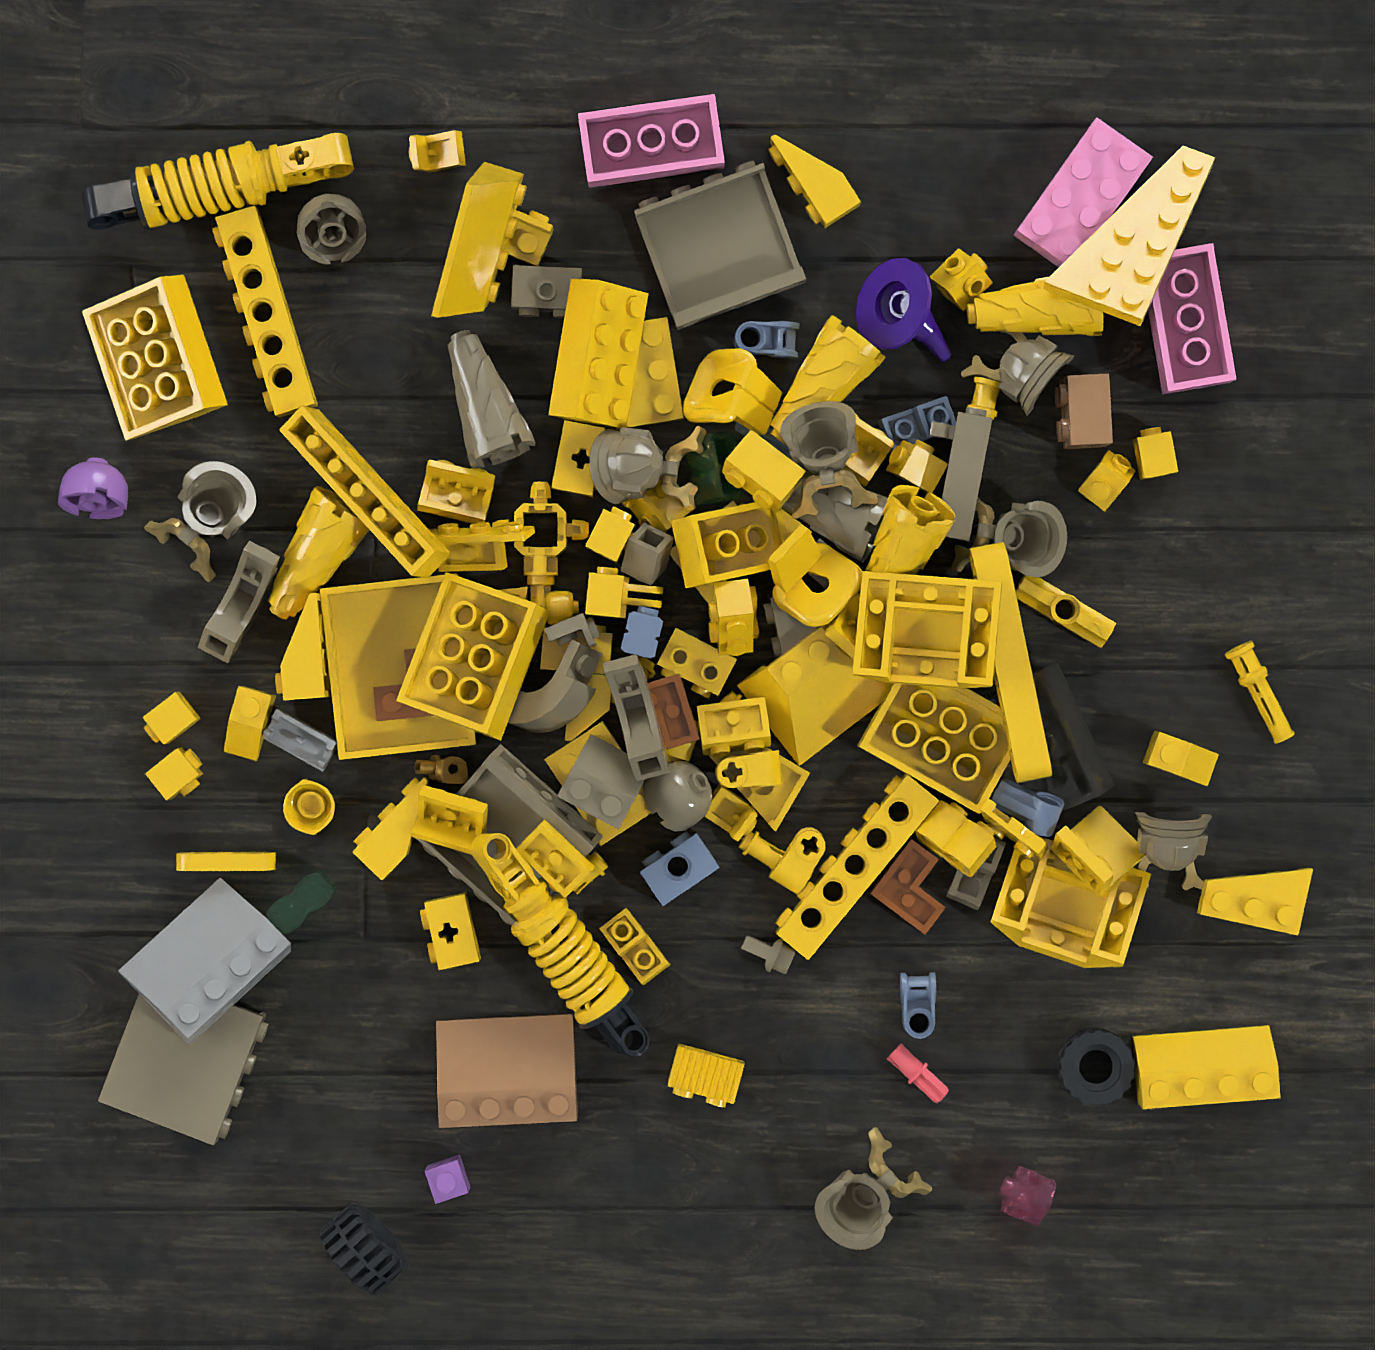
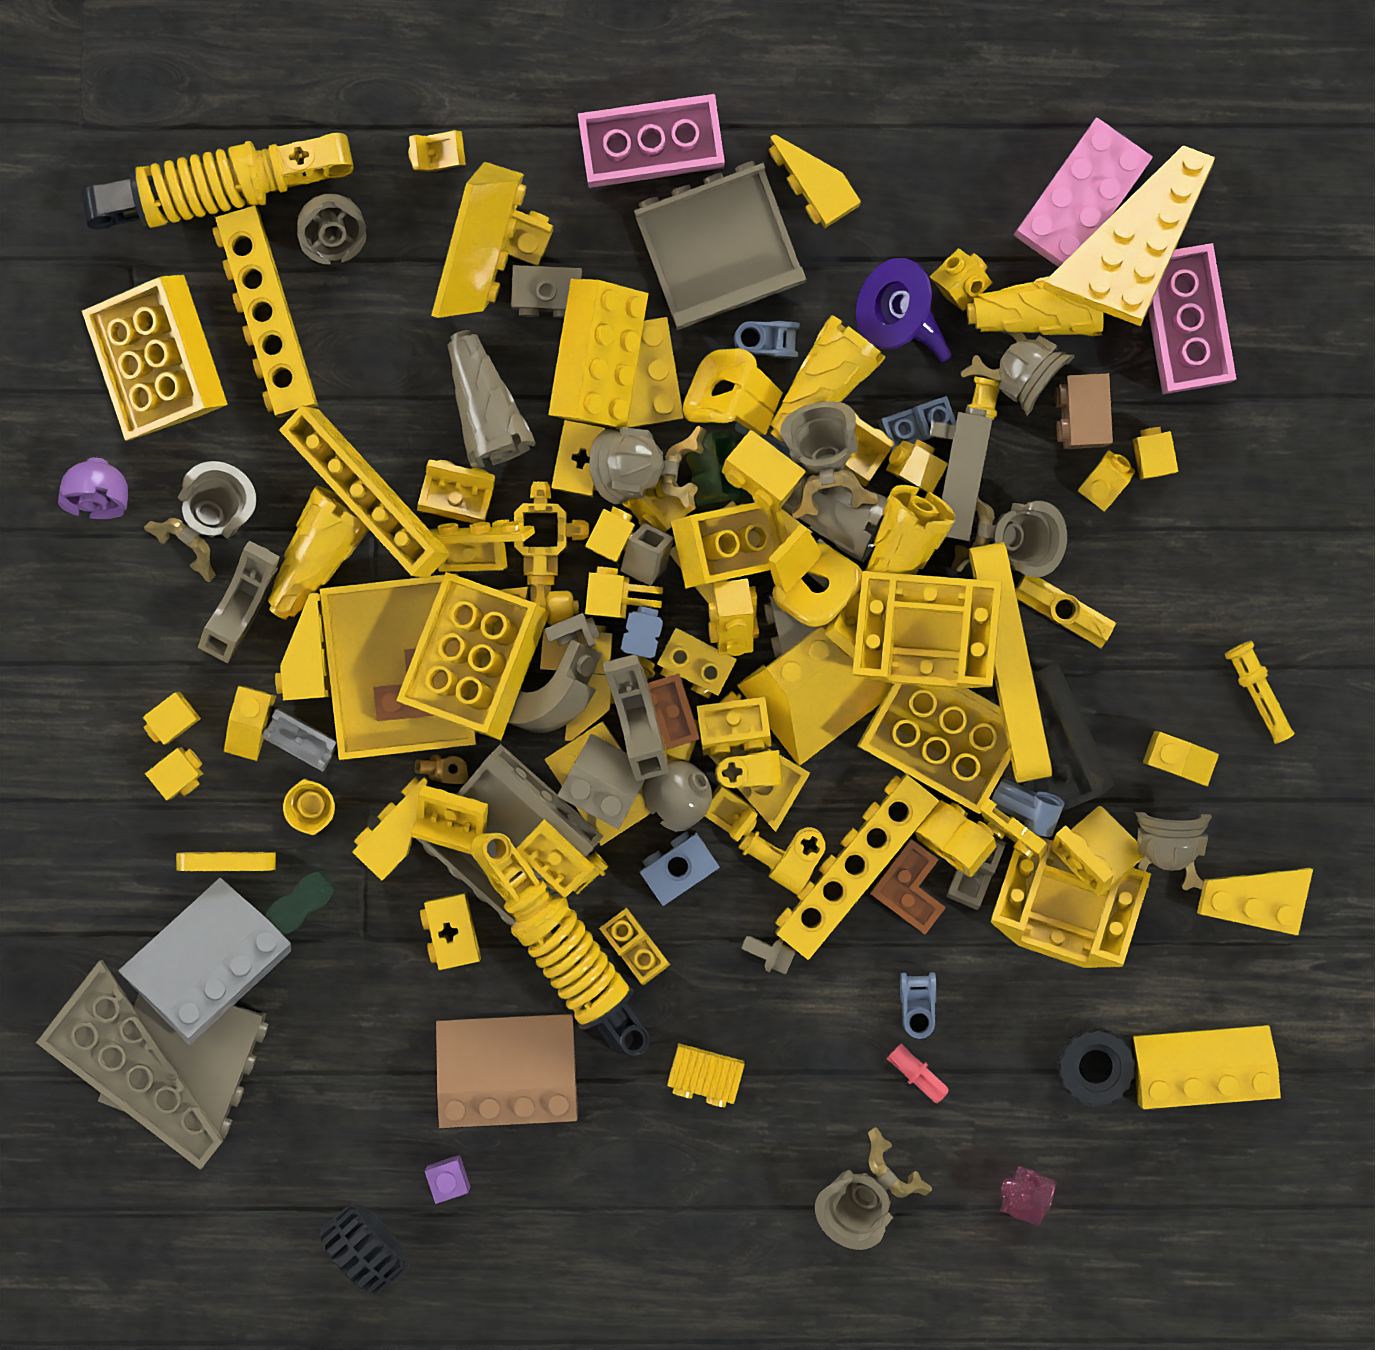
none -> dark tan wing [36,960,224,1170]

